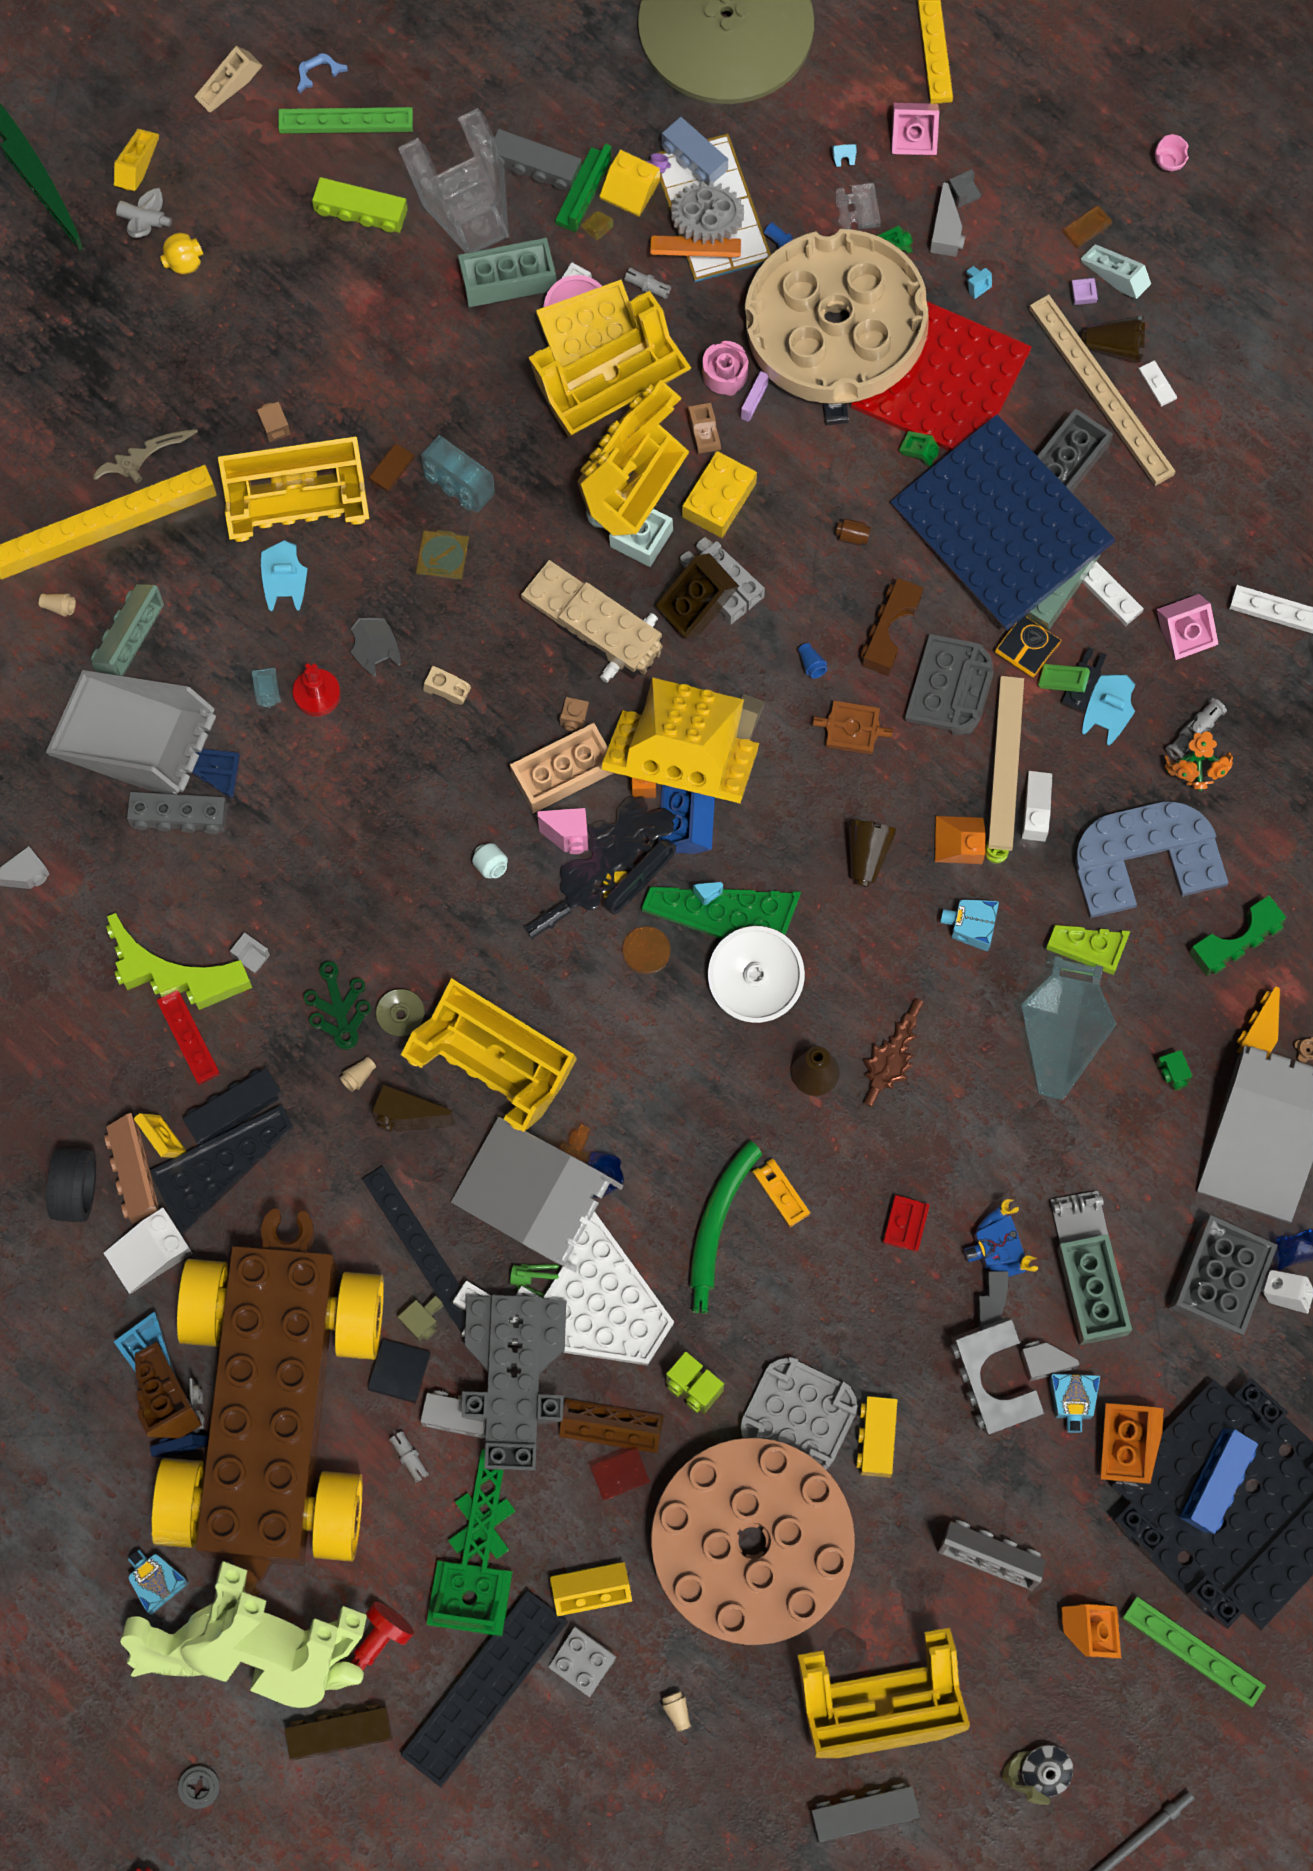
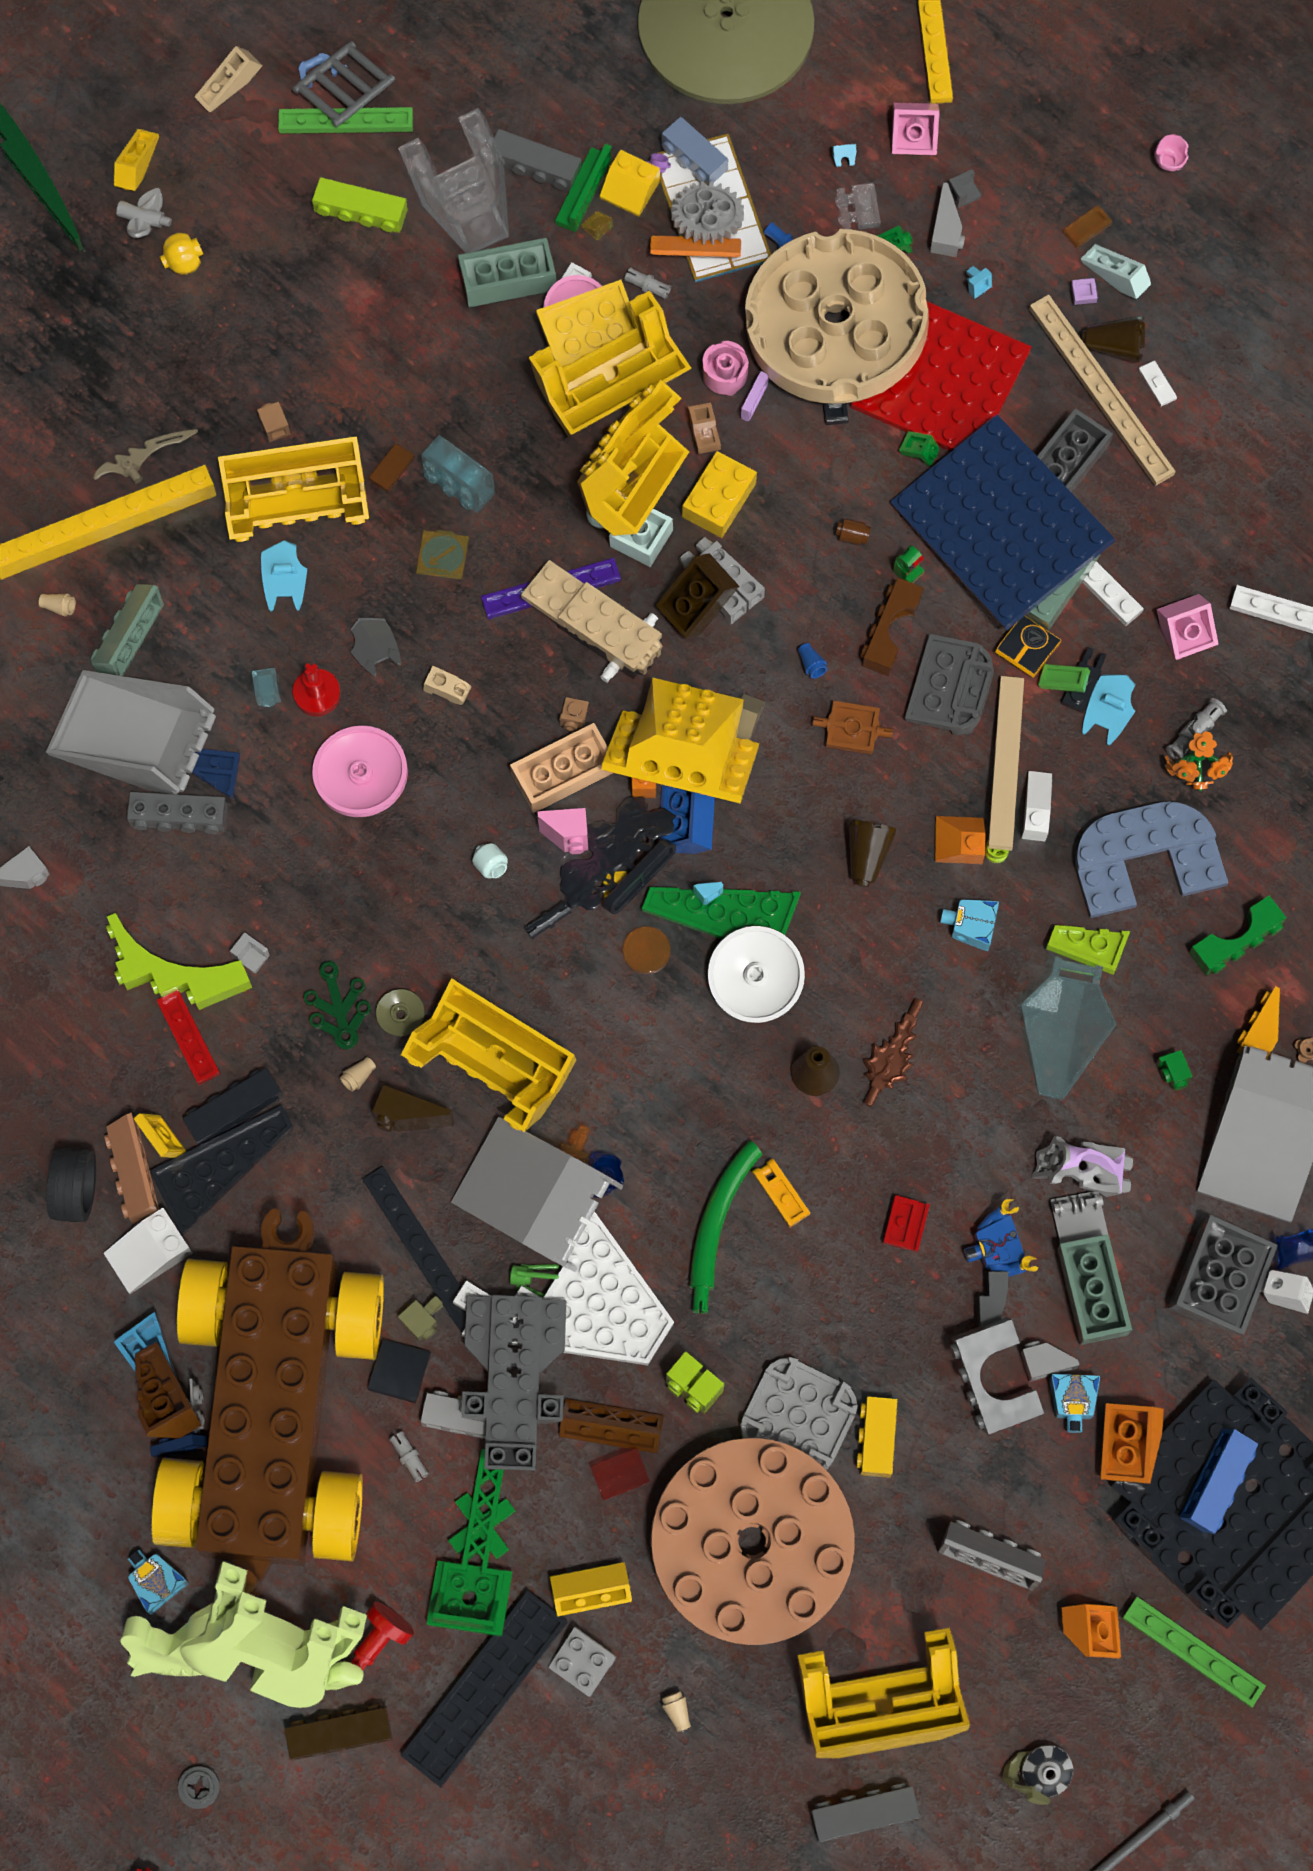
none -> dark grey bar [292,41,395,127]
none -> bright pink dish [312,726,408,817]
none -> dark purple tile [481,558,621,620]
none -> green leg [893,545,925,584]
none -> light grey hips [1032,1136,1133,1197]

